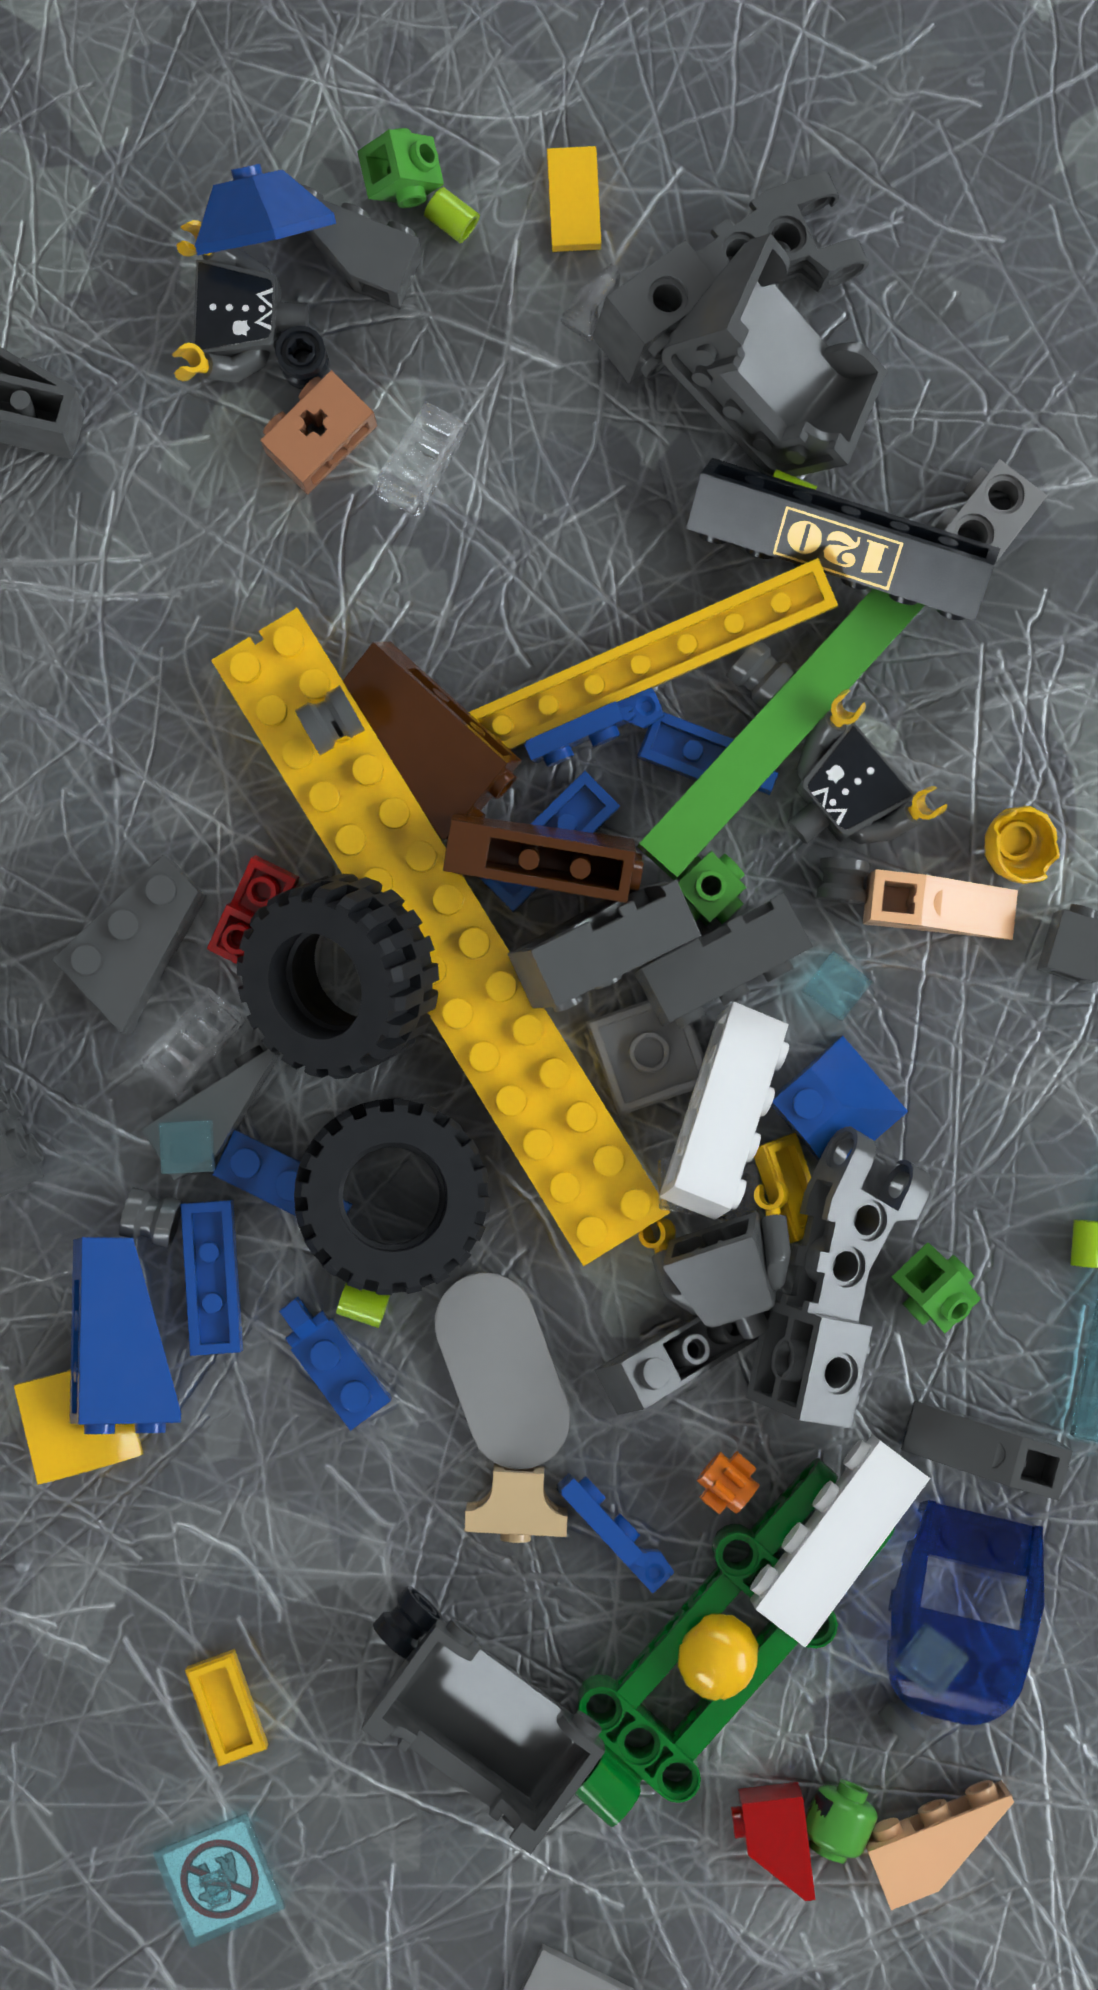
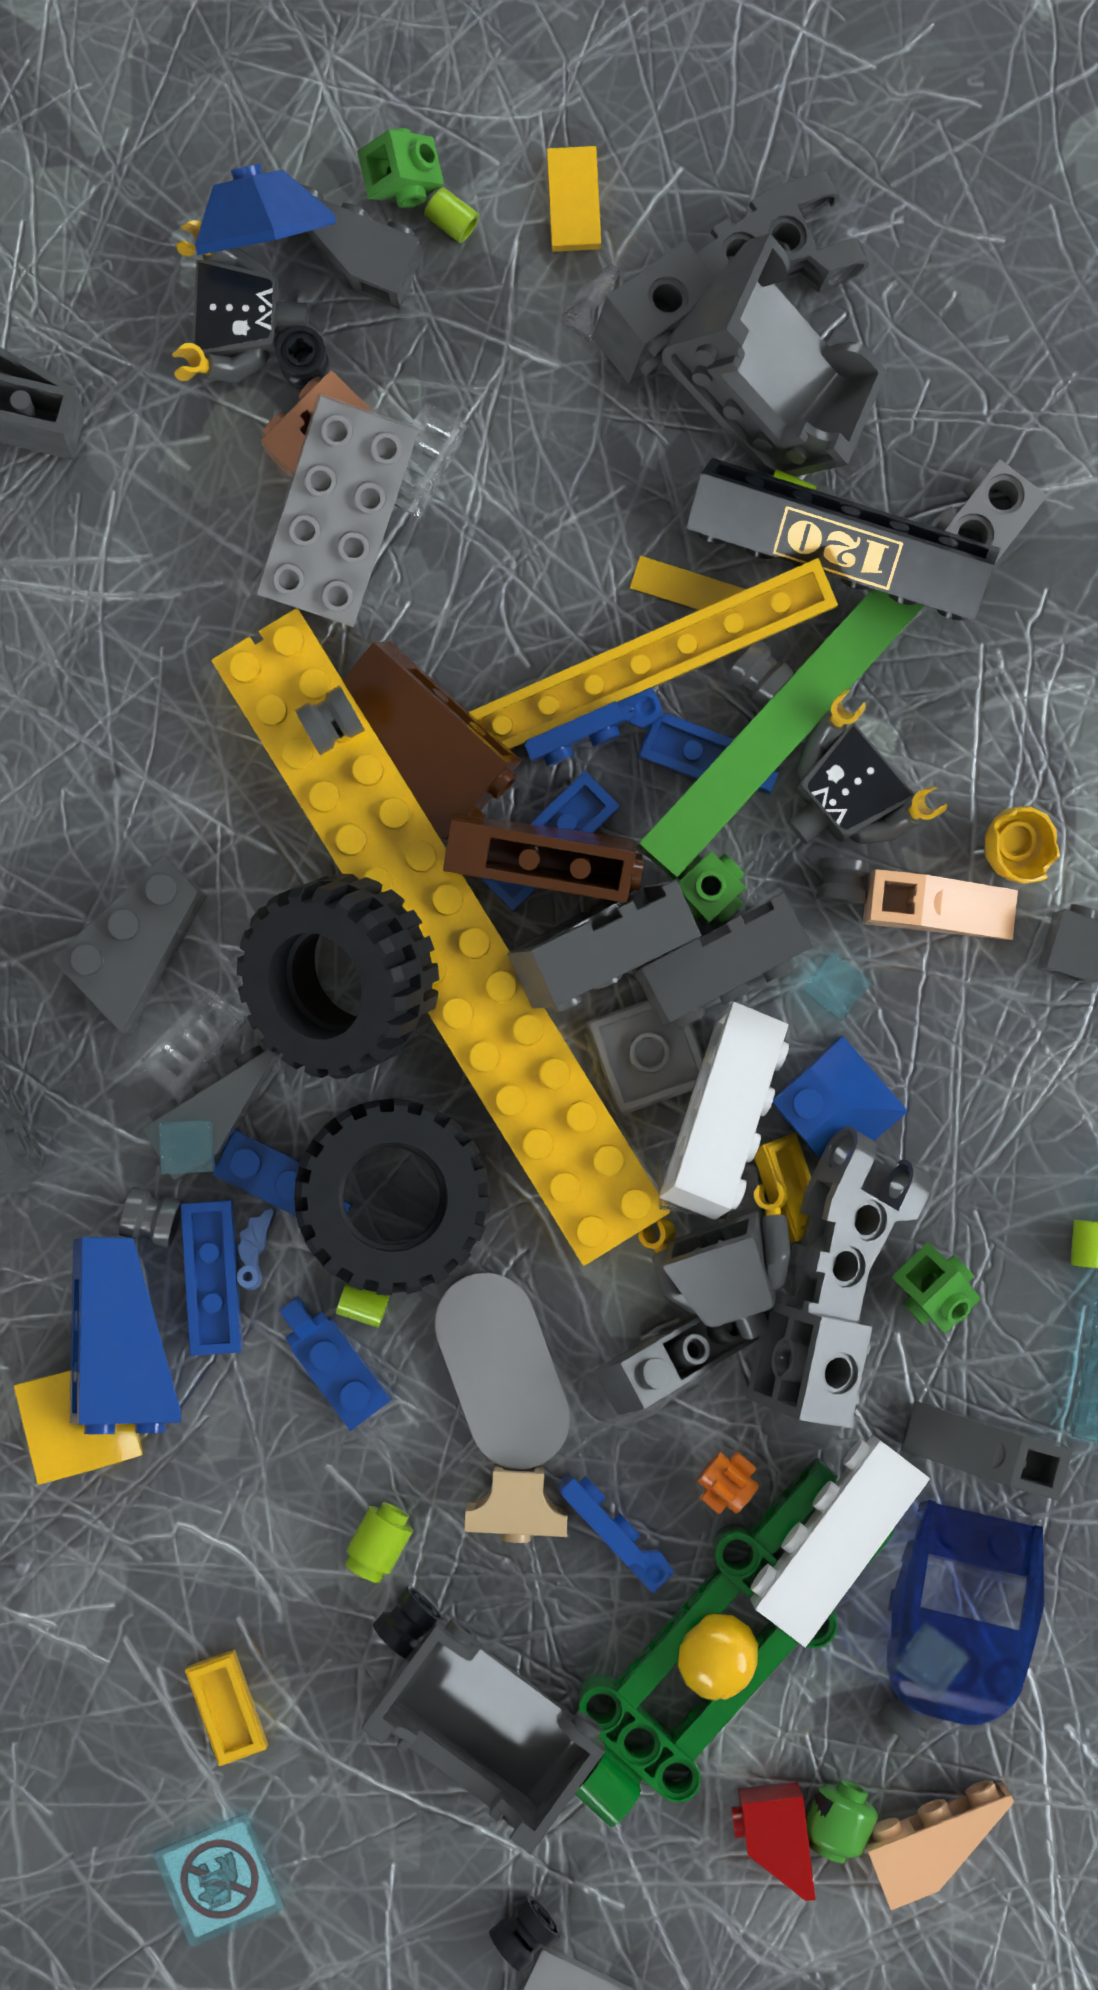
red slope [207,855,300,964] -> none
none -> medium blue piece [237,1208,276,1290]
none -> light grey brick [256,393,419,627]
none -> lime brick [344,1502,413,1583]
none -> black wheel [489,1895,561,1972]
none -> yellow sticker [630,555,747,610]

